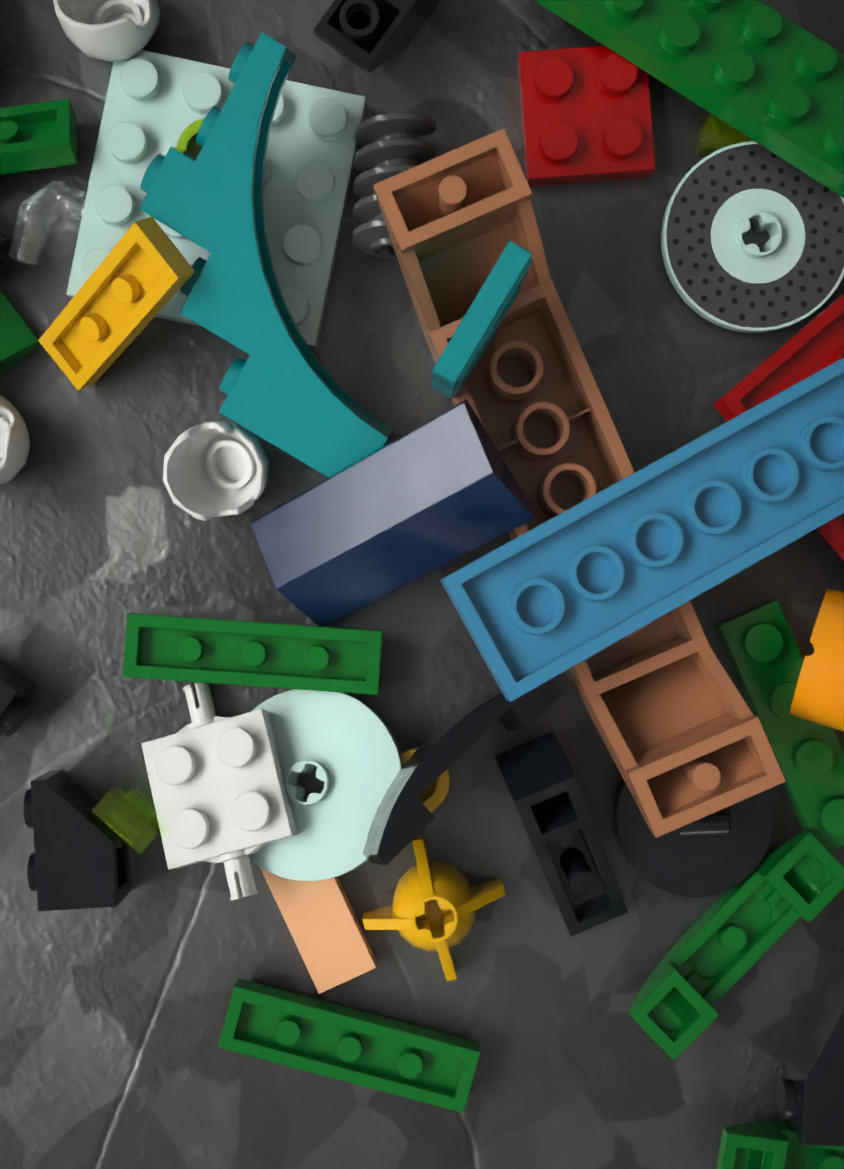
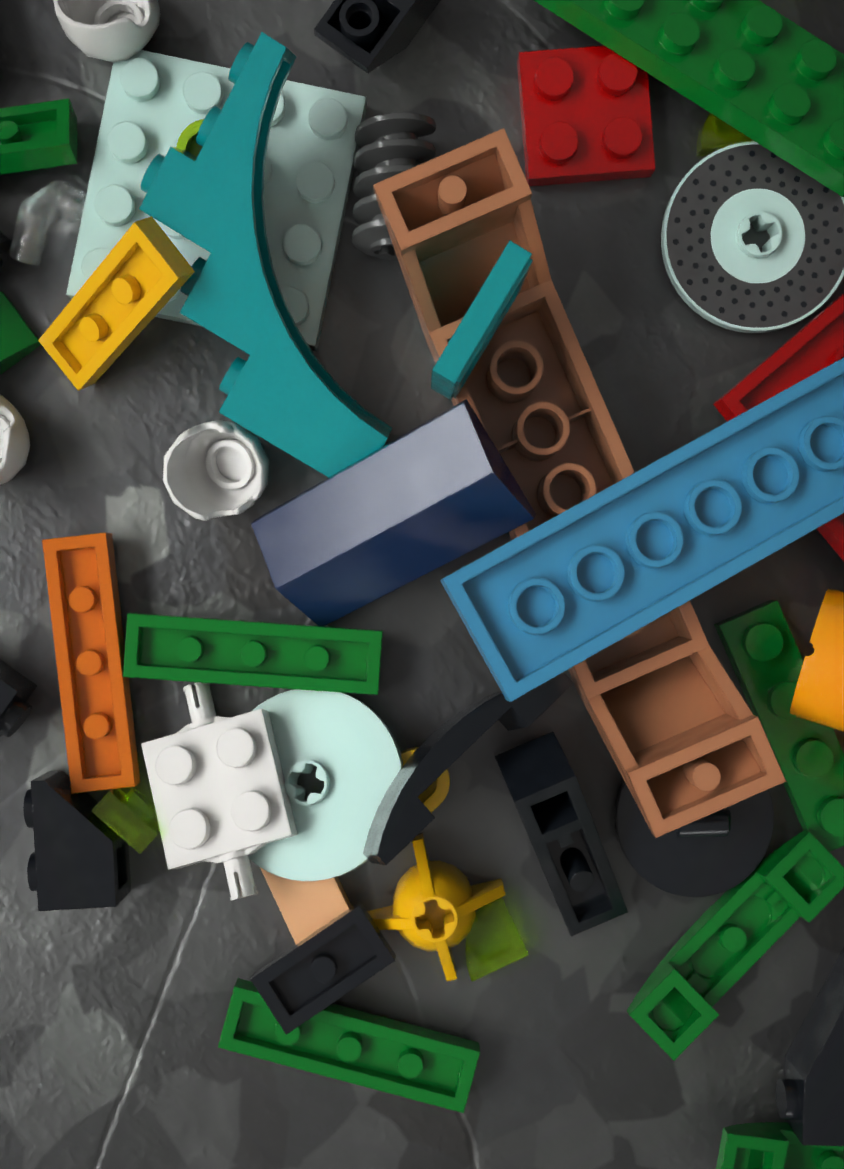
none -> orange plate [42,532,141,794]
none -> black plate [251,901,396,1035]
none -> clear neon green tile [465,897,529,982]

